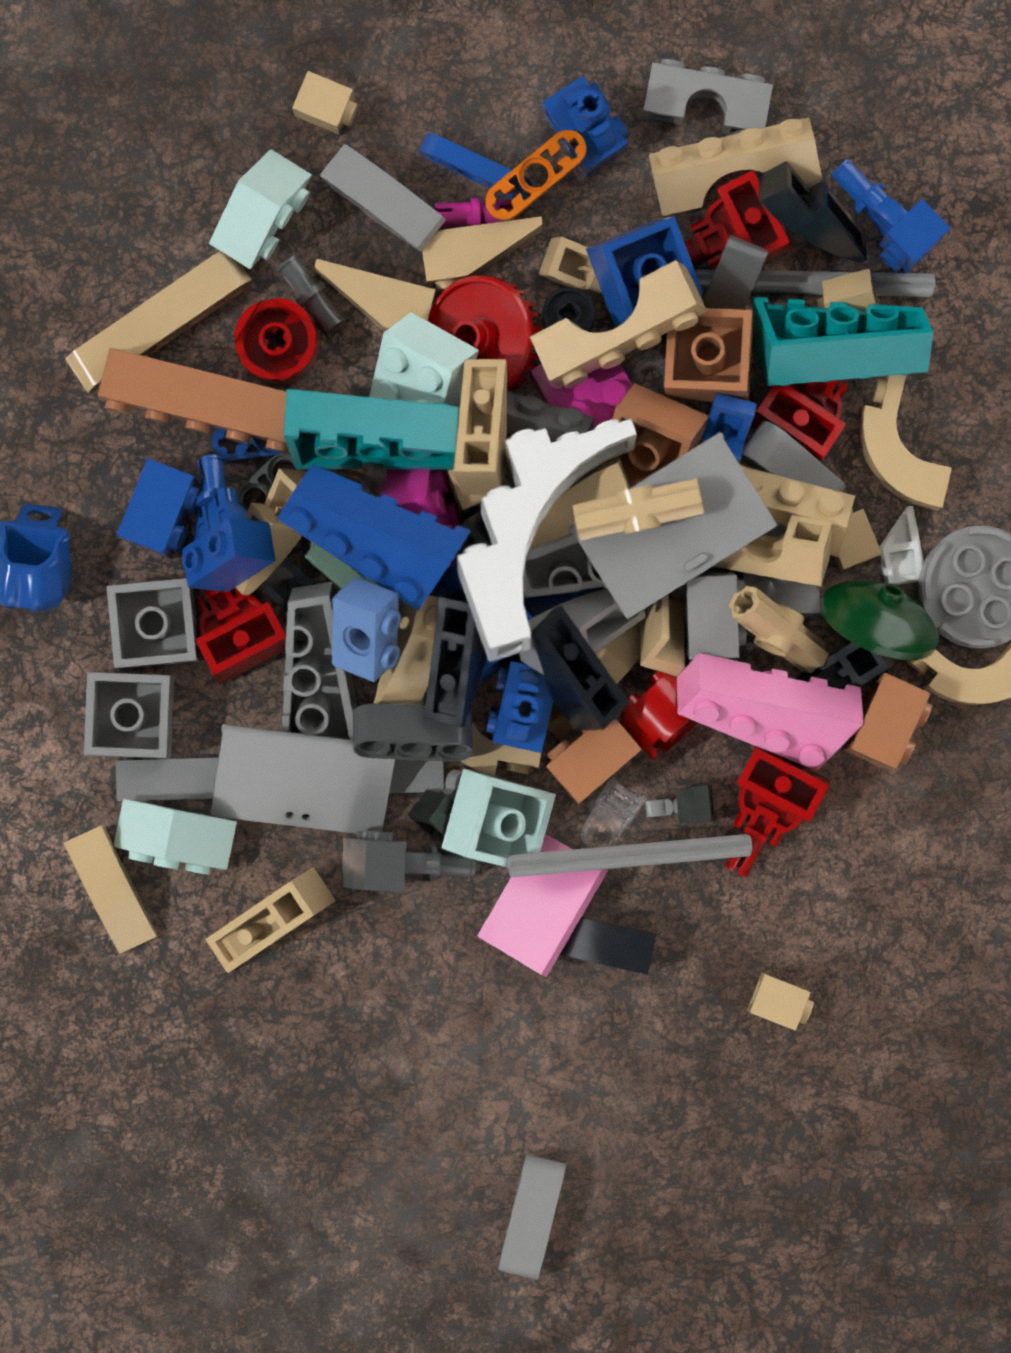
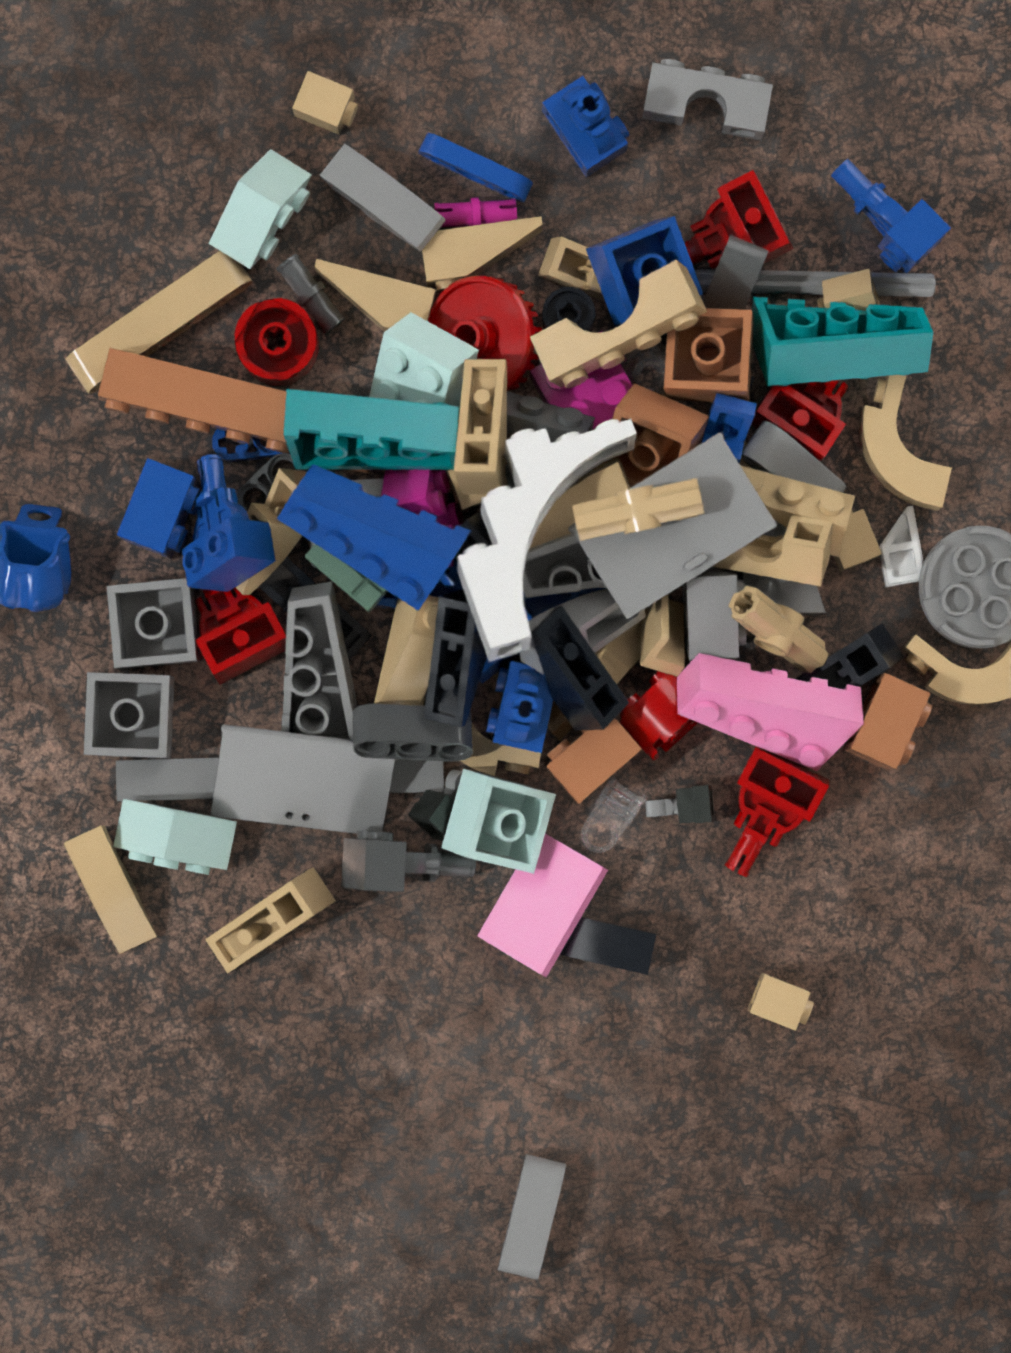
medium blue brick [332,577,401,682] -> none
clear smoke arm [347,462,388,497] -> none
orange beam [485,130,586,221] -> none
light grey axle [508,834,752,877] -> none
tan arch [649,118,823,216] -> none
black slope [759,161,867,263] -> none
dark green dish [820,581,939,660] -> none

